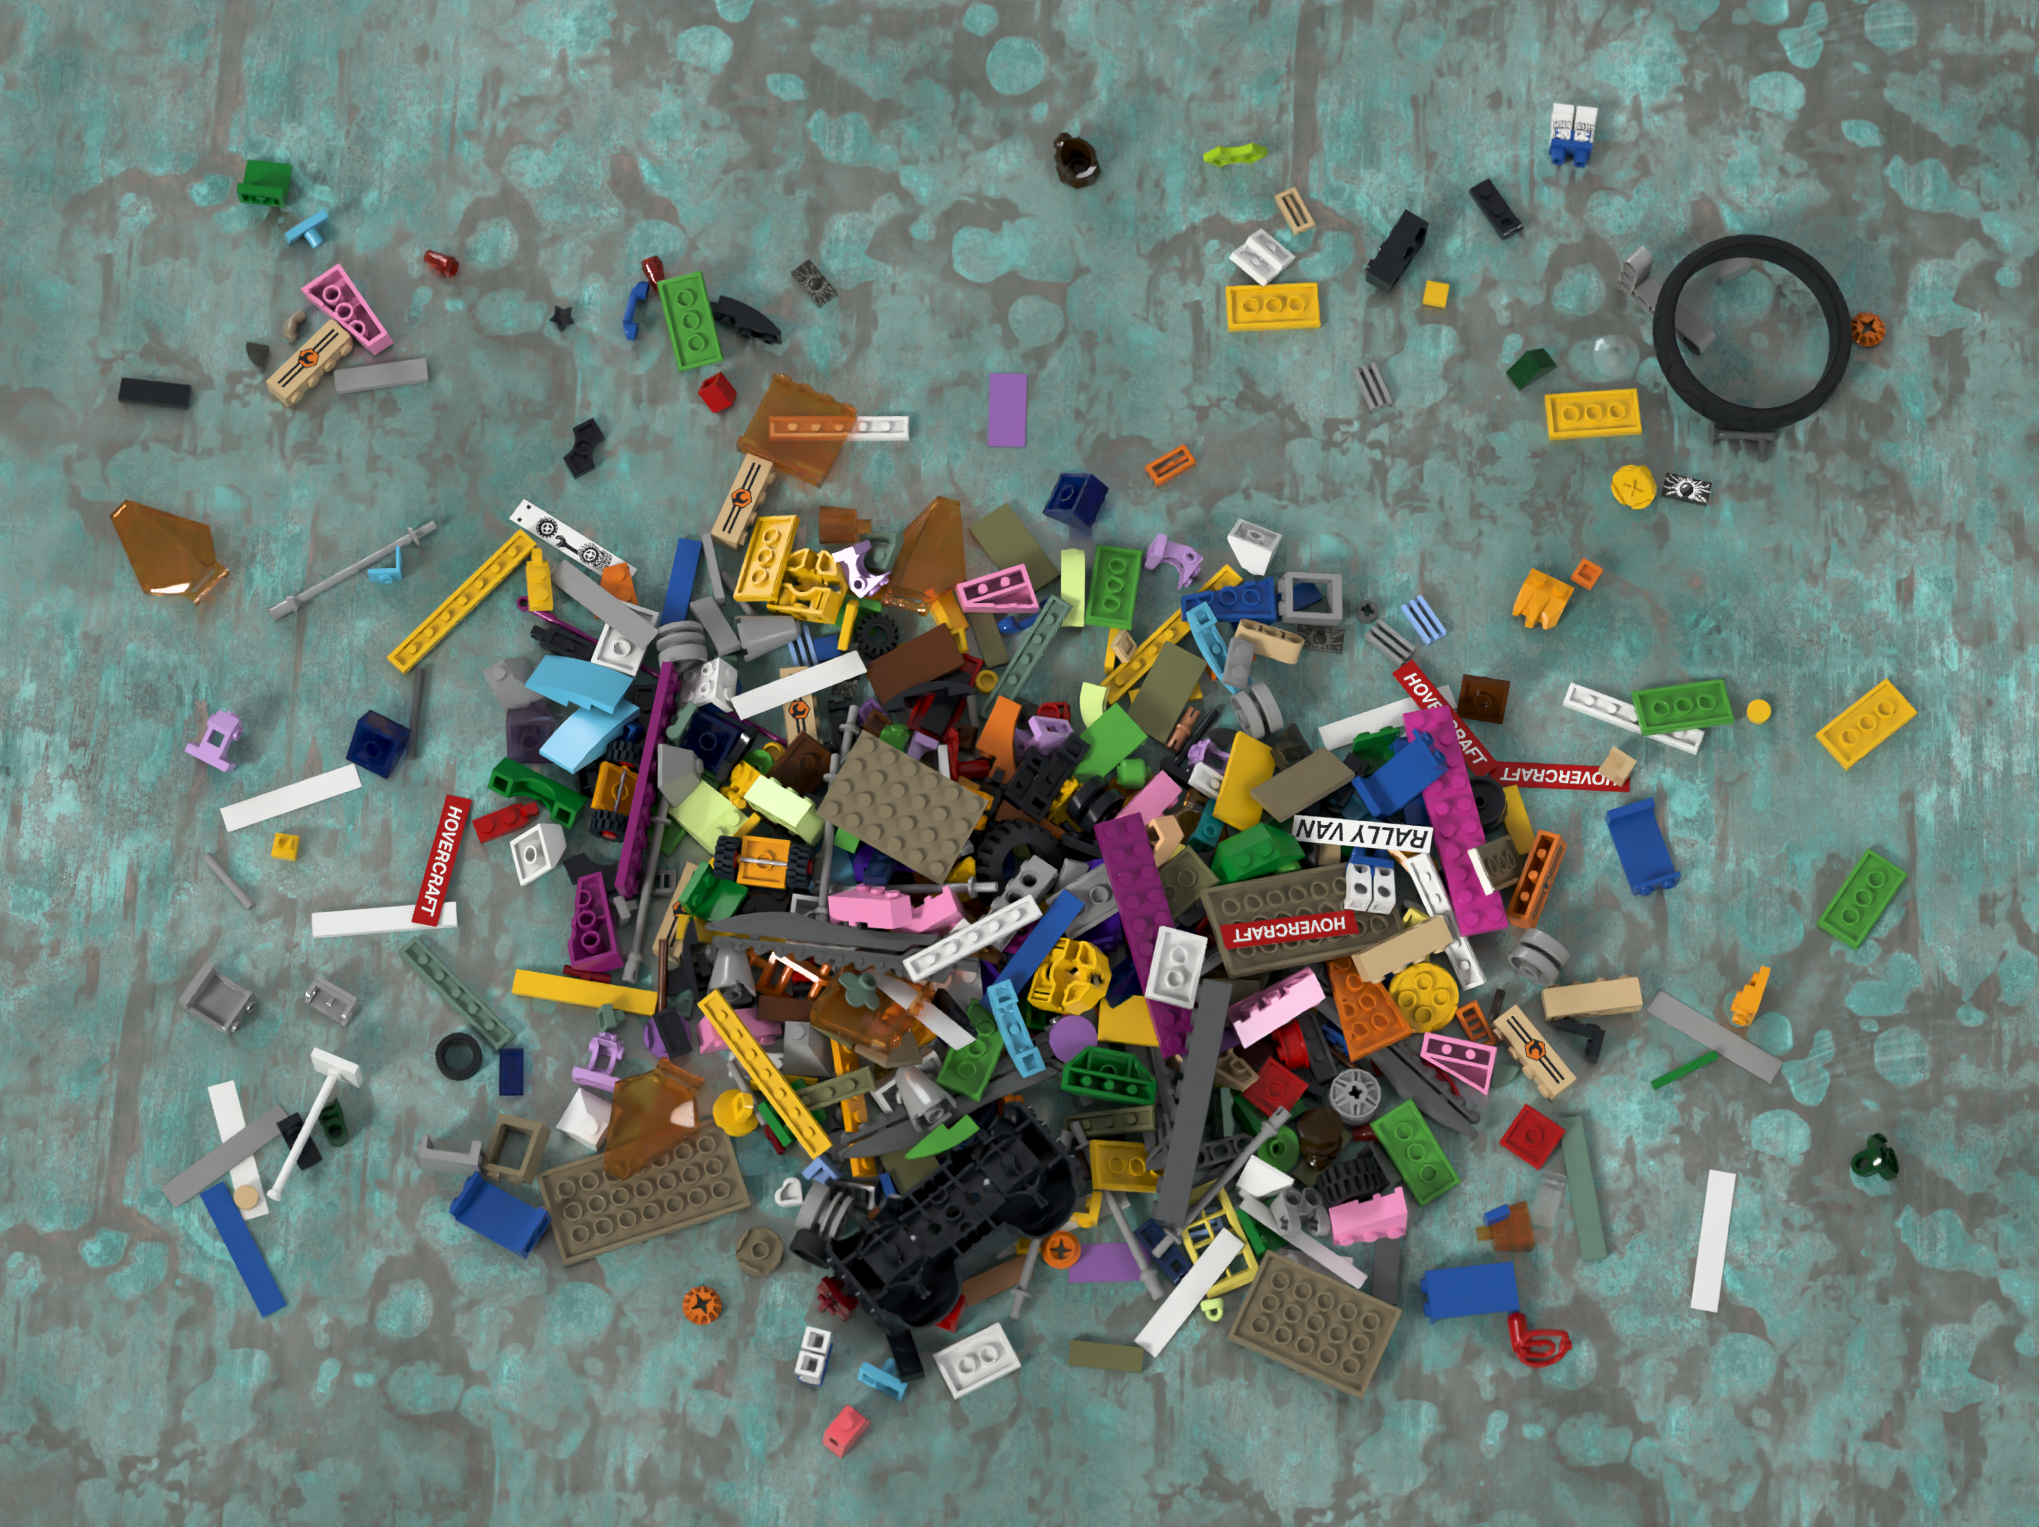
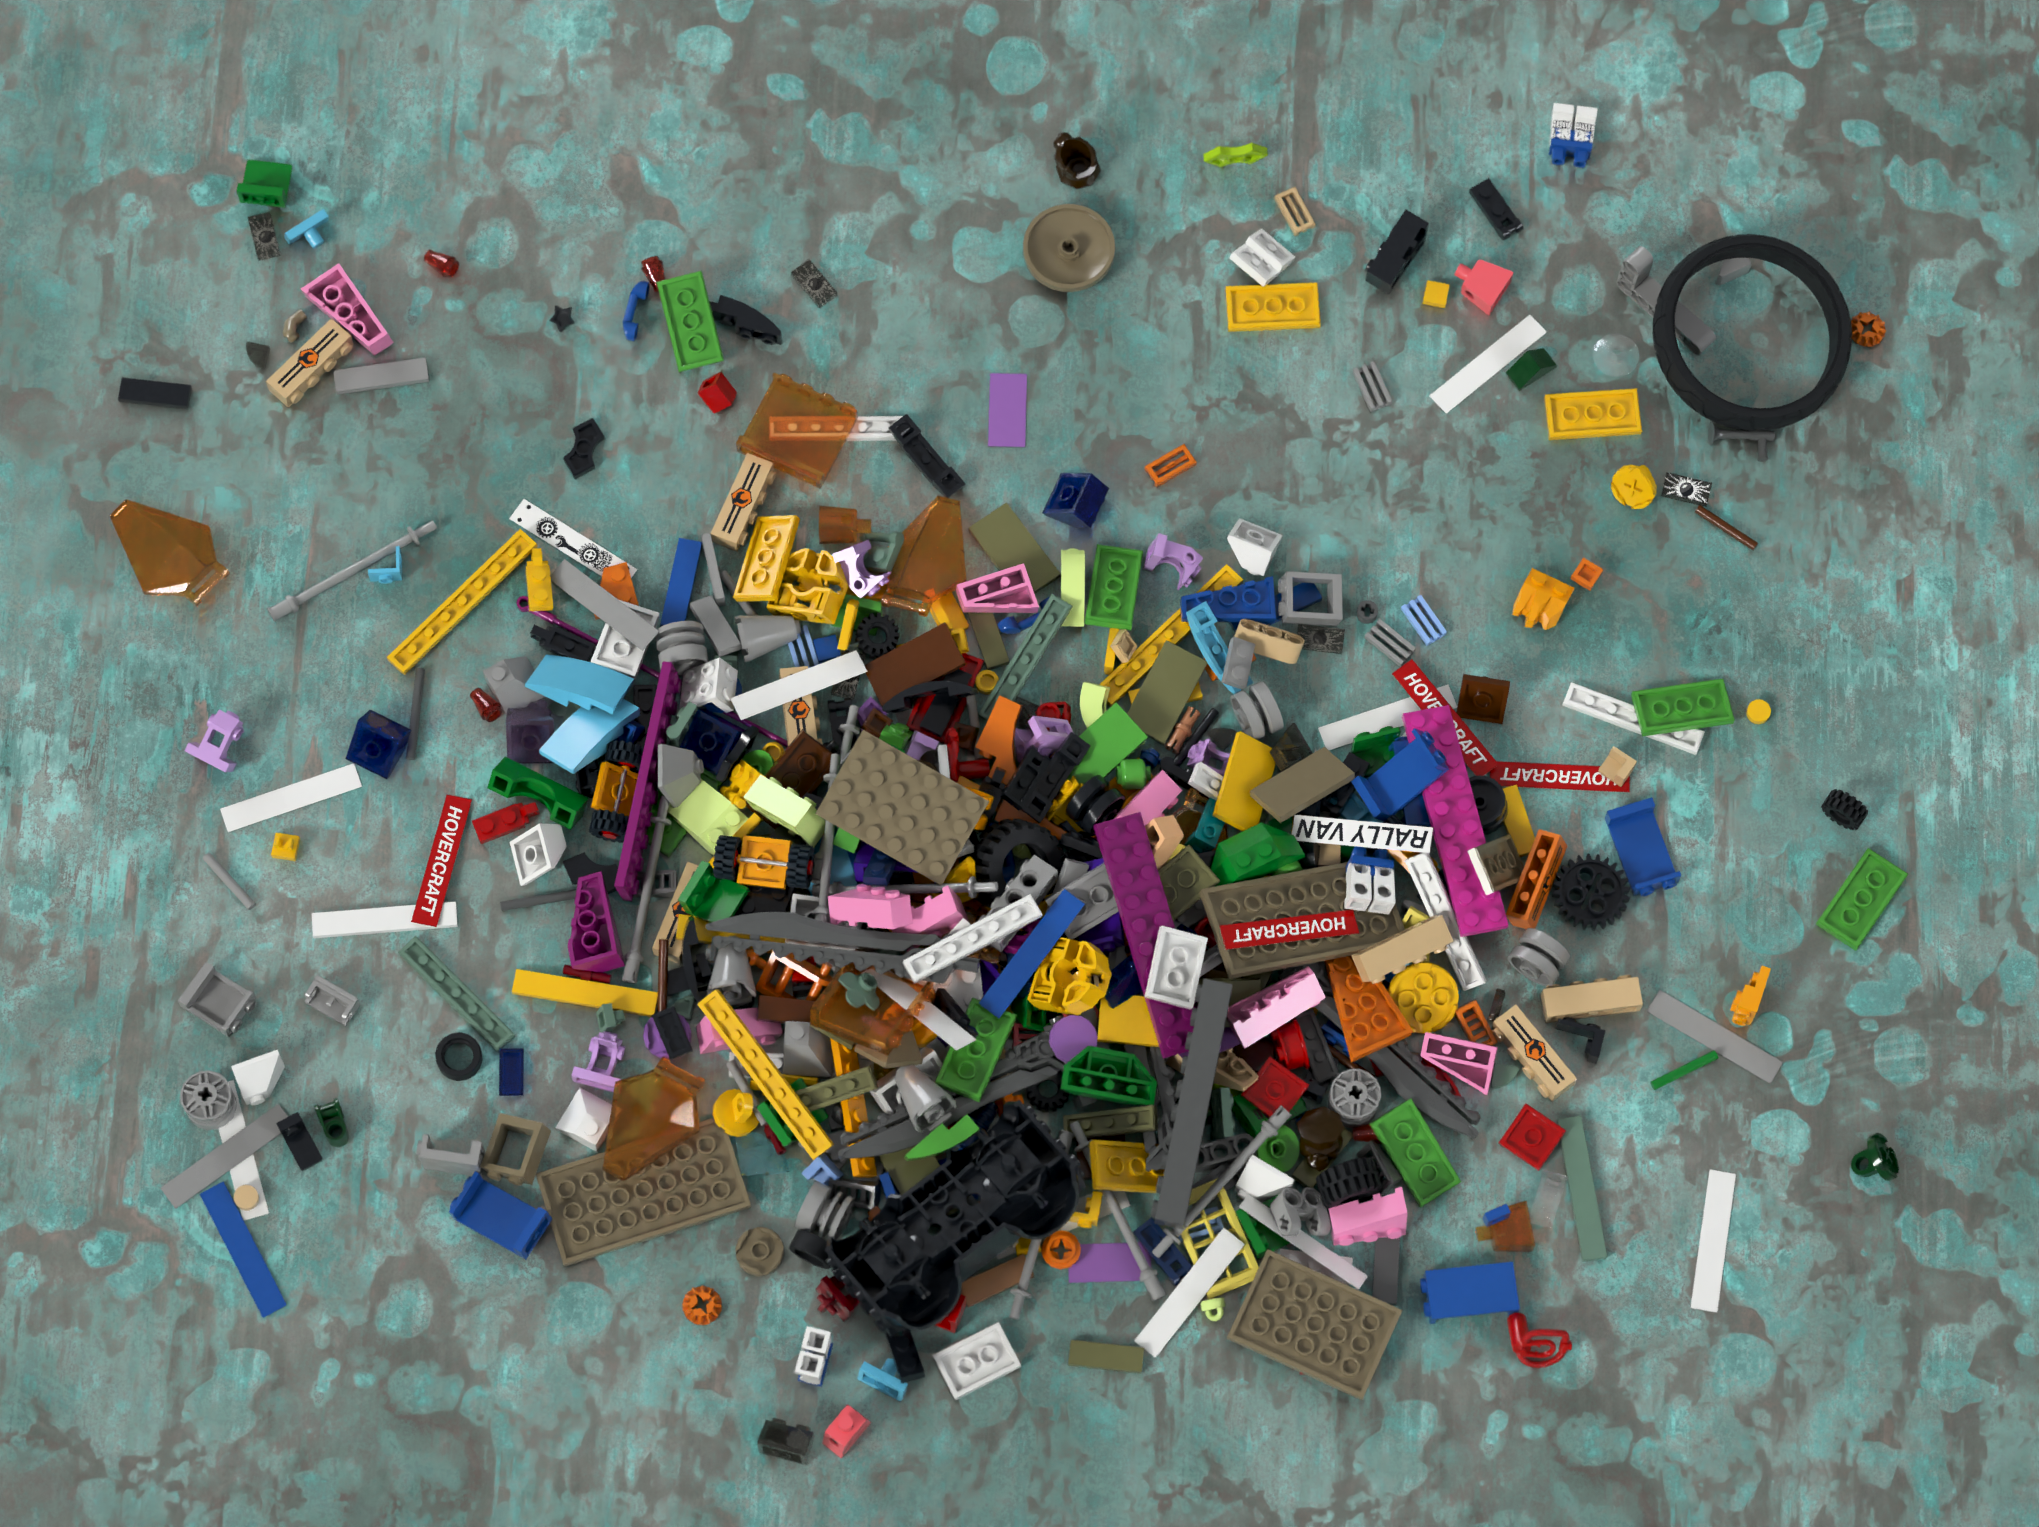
white tile [267,1047,363,1201] -> none
light grey tile [611,895,638,928] -> none
white tile [775,1177,804,1208] -> none
medium azure slope [987,979,1046,1078] -> none
yellow tile [1815,678,1918,771] -> none
none -> light grey wheel [180,1070,237,1130]
none -> white slope [231,1049,285,1106]
none -> clear smoke tile [248,212,281,261]
none -> clear red cone [470,688,502,722]
none -> dark grey bar [500,889,577,911]
none -> clear smoke slope [757,1418,814,1465]
none -> black slope [888,414,966,499]
none -> dark tan dish [1023,204,1115,292]
none -> black tyre [1026,1072,1070,1113]
none -> blue plate [1139,748,1161,769]
none -> white sticker [1429,315,1547,414]
none -> coral torso [1454,260,1514,315]
none -> black gear [1552,854,1630,931]
none -> reddish brown bar [1695,505,1758,551]
none -> black tyre [1821,789,1868,830]

